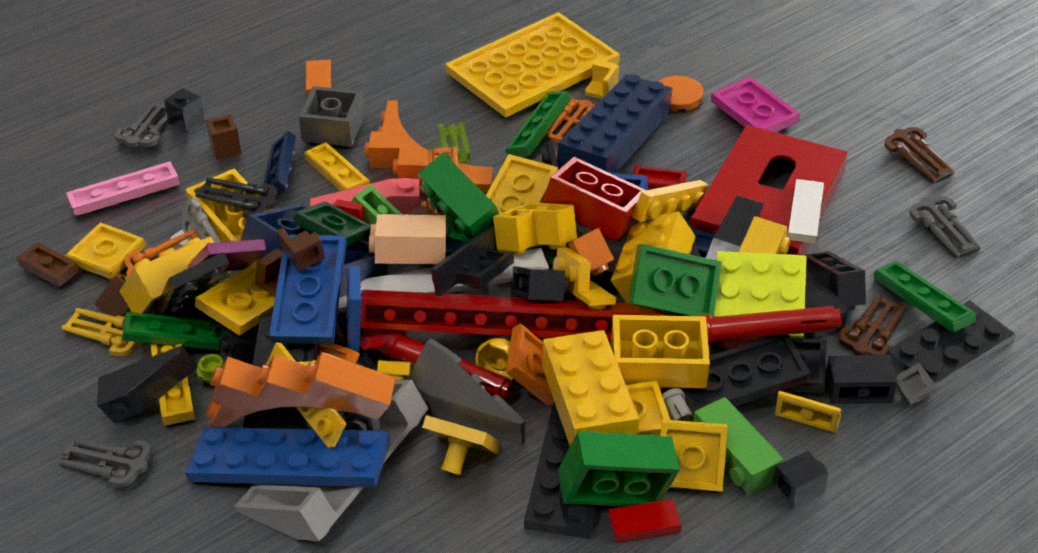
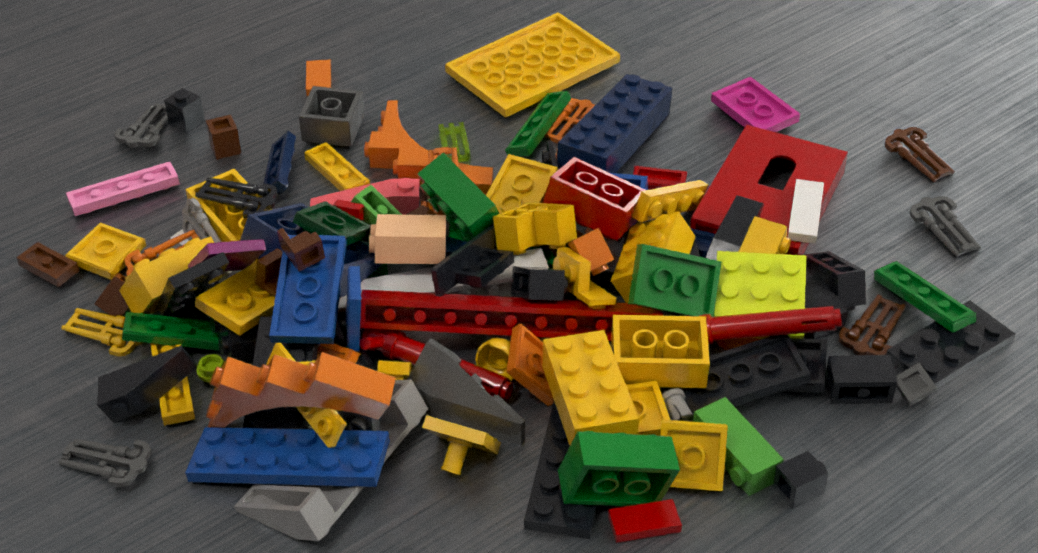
yellow panel [585,59,619,99] -> none
orange tile [658,75,704,112] -> none
yellow slope [775,391,841,433] -> none

